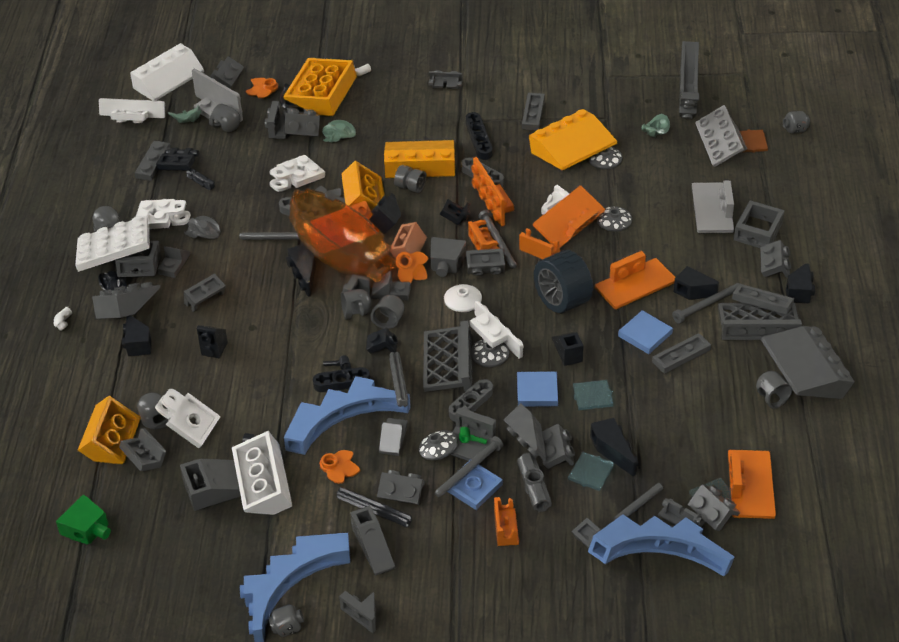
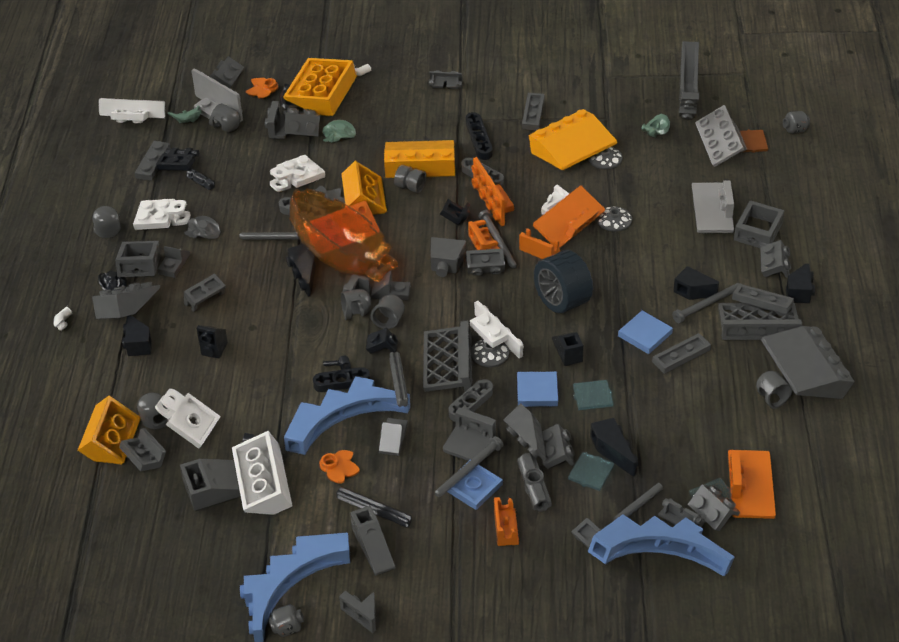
green torso [56,495,111,544] -> none
white plate [75,215,150,272] -> none
white slope [130,43,204,101] -> none
black slope [369,193,401,234] -> none
dark grey bracket [377,470,425,505] -> none
nougat brick [389,222,427,265] -> none
orange plate [395,252,428,284] -> none
dark grey dish [419,430,458,460] -> none
white dish [444,284,482,312] -> none
green hand [459,427,487,444] -> none
orange bracket [595,251,676,309] -> none

